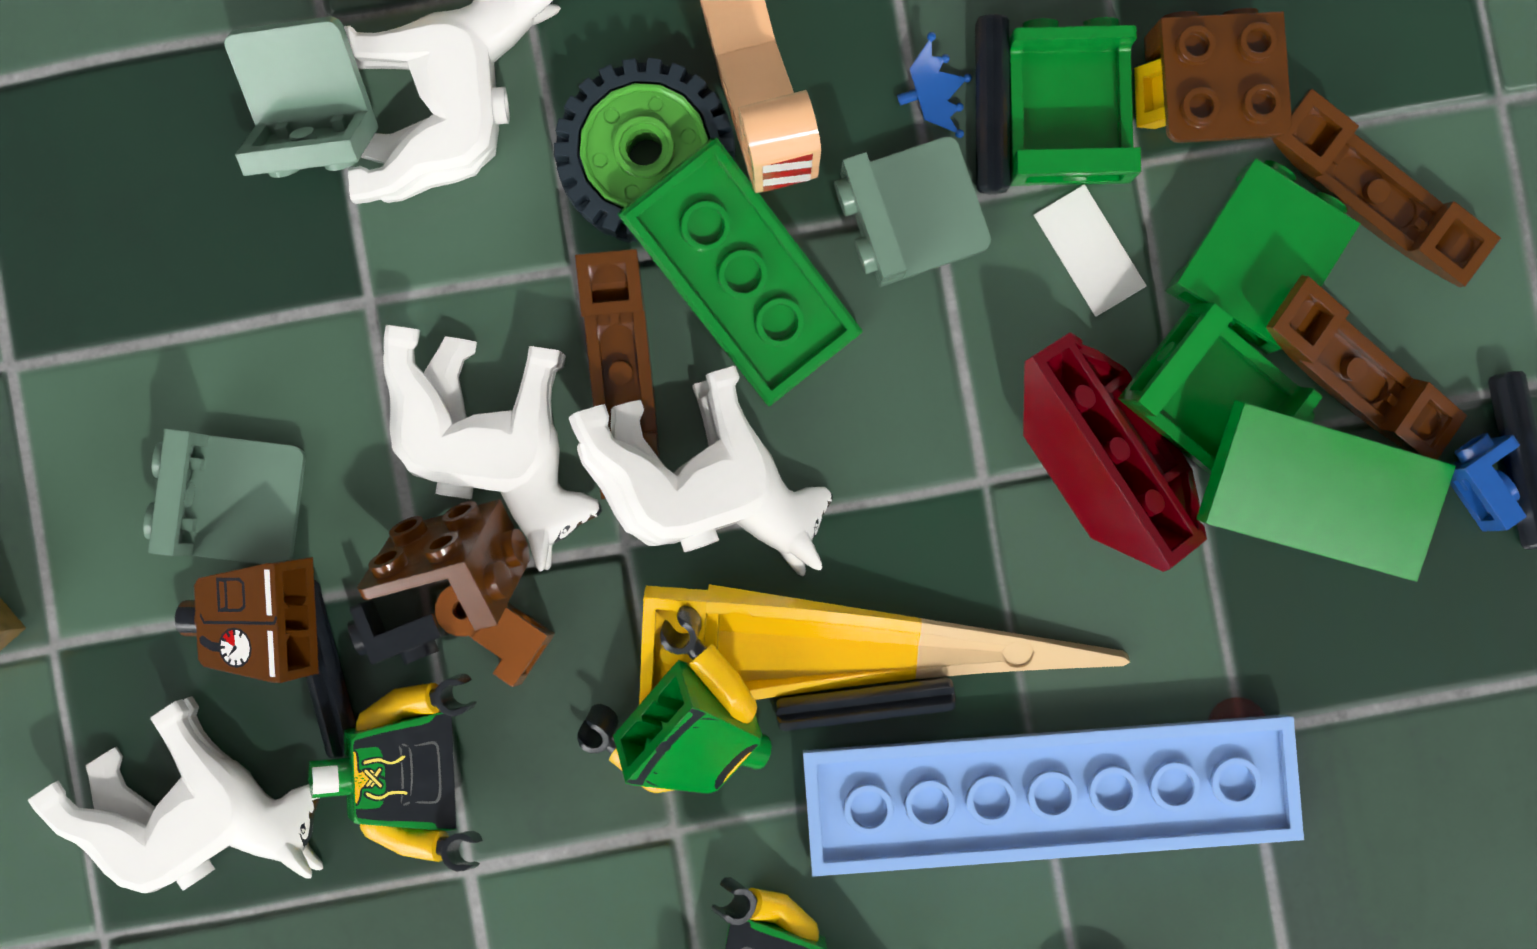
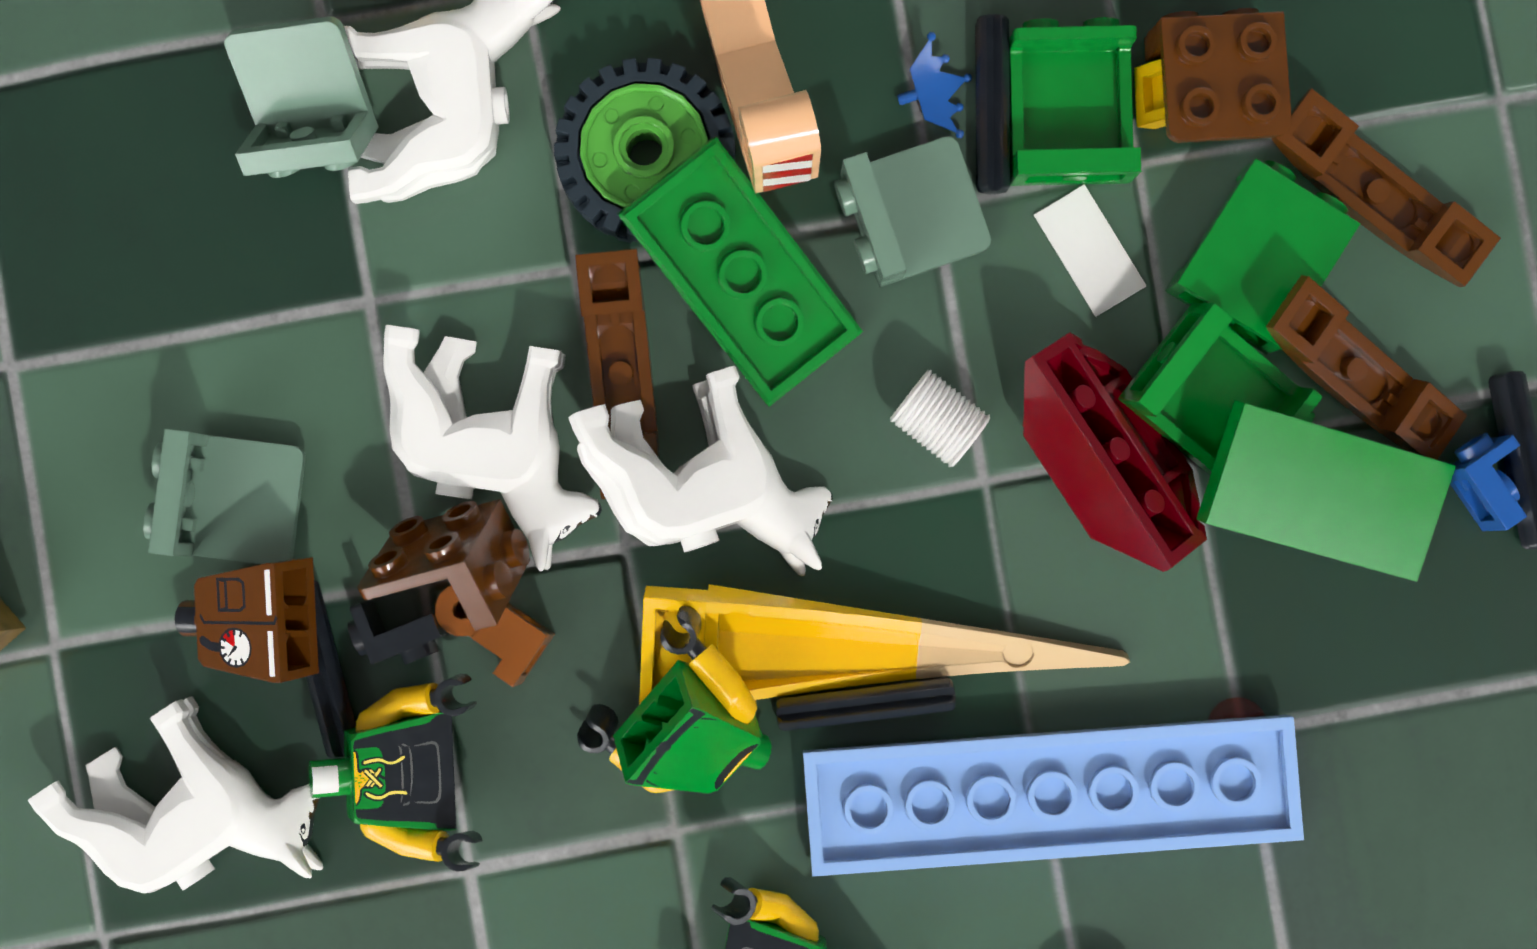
none -> white piece [890,370,990,467]

